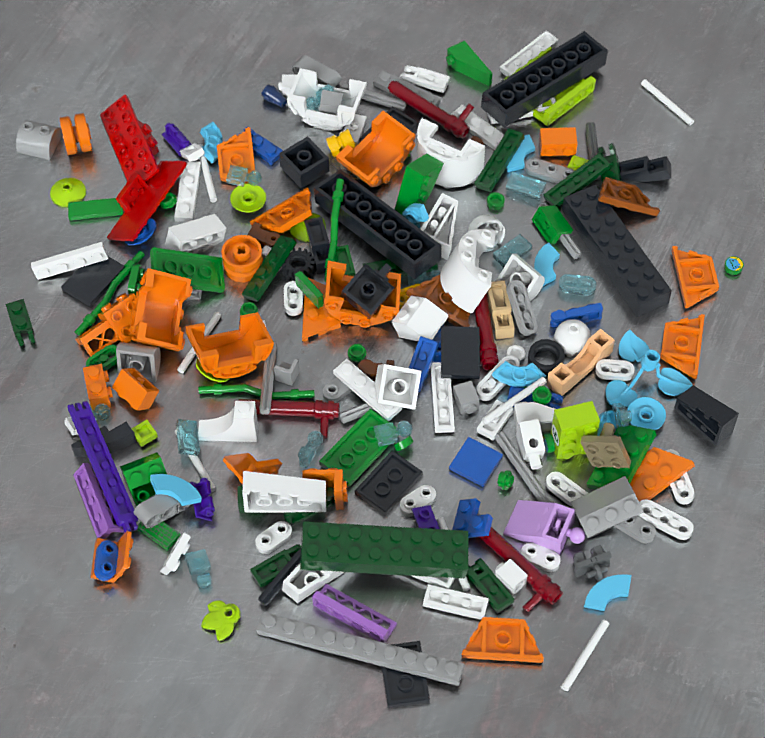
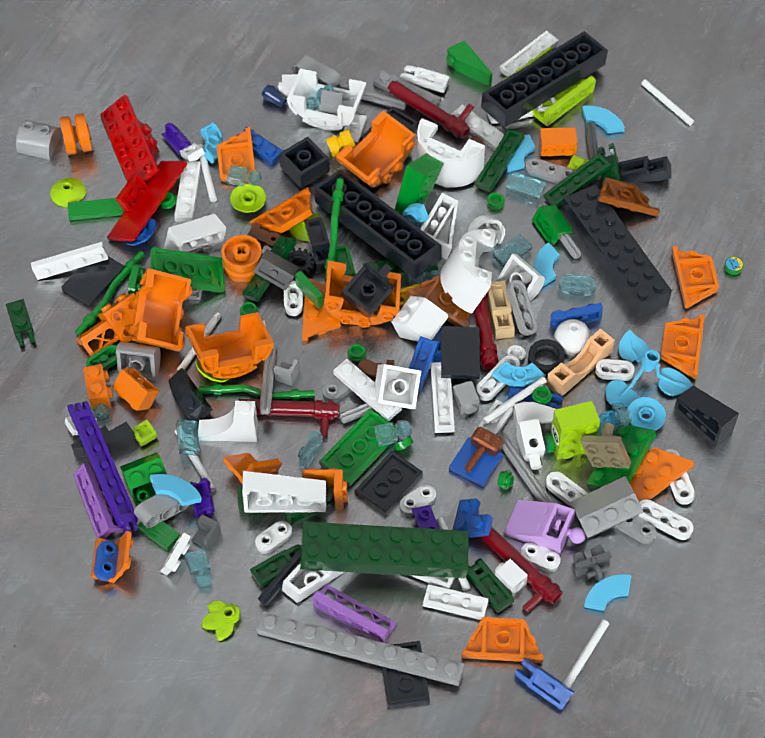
none -> black slope [168,368,213,422]
none -> dark grey panel [192,514,221,551]
none -> dark grey panel [253,249,298,291]
none -> copper piece [464,427,504,473]
none -> hinge [514,658,574,710]
none -> medium azure tile [582,106,625,134]

